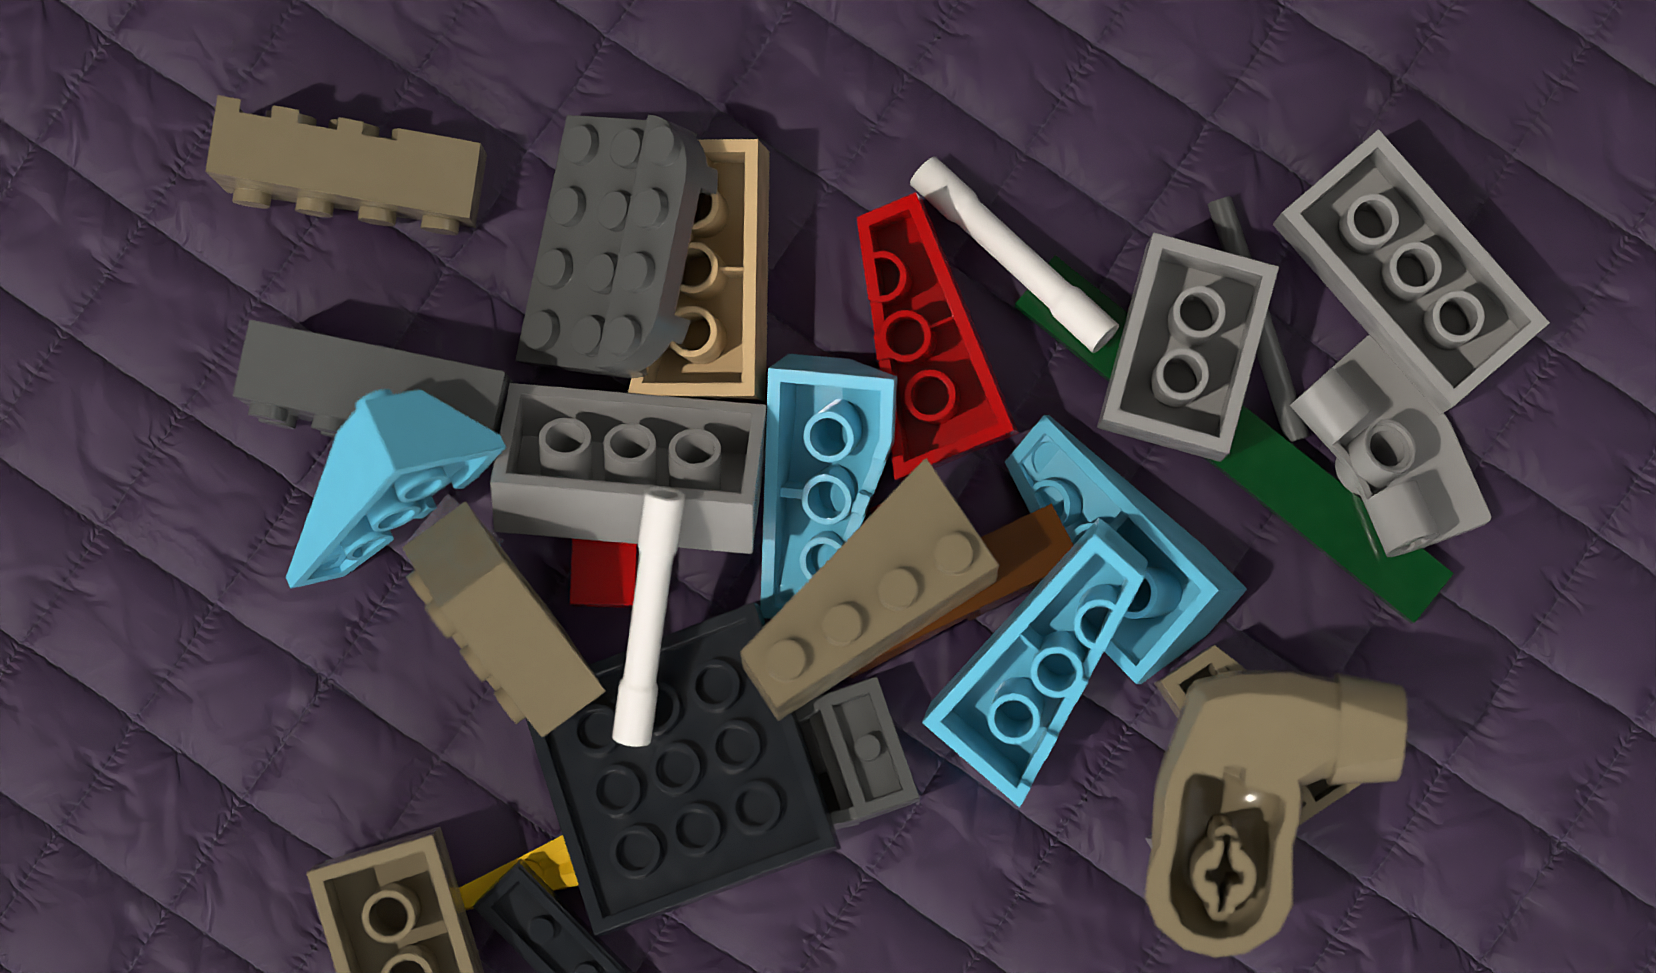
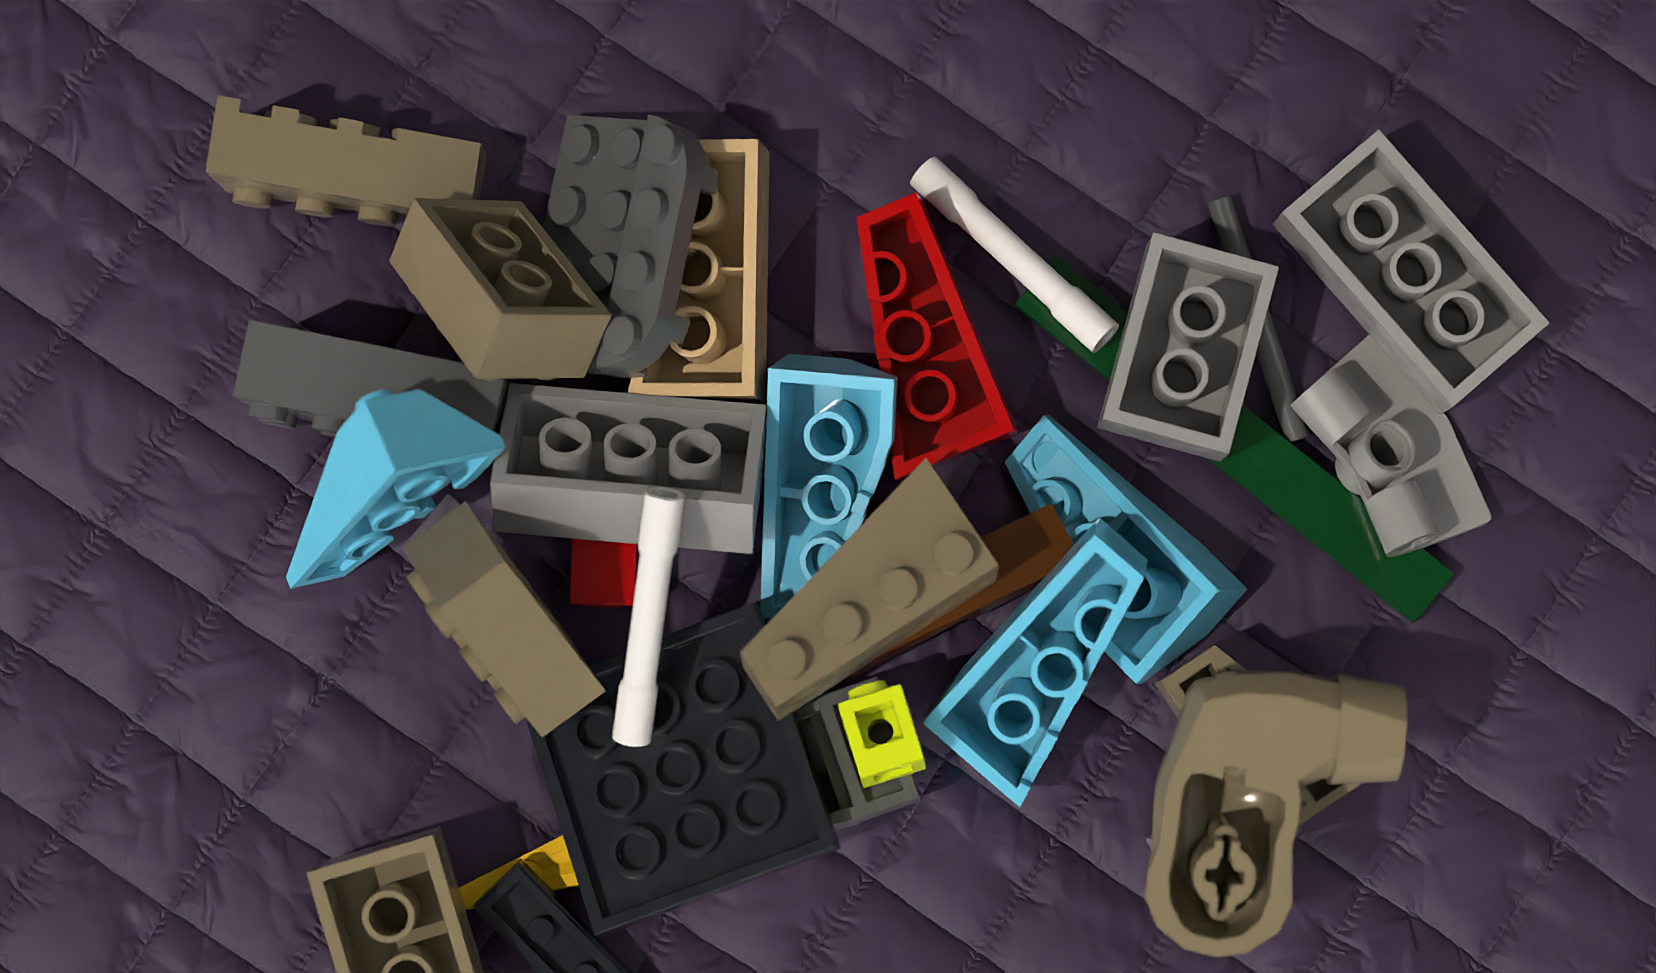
none -> dark tan brick [389,198,611,381]
none -> neon yellow brick [838,681,926,788]

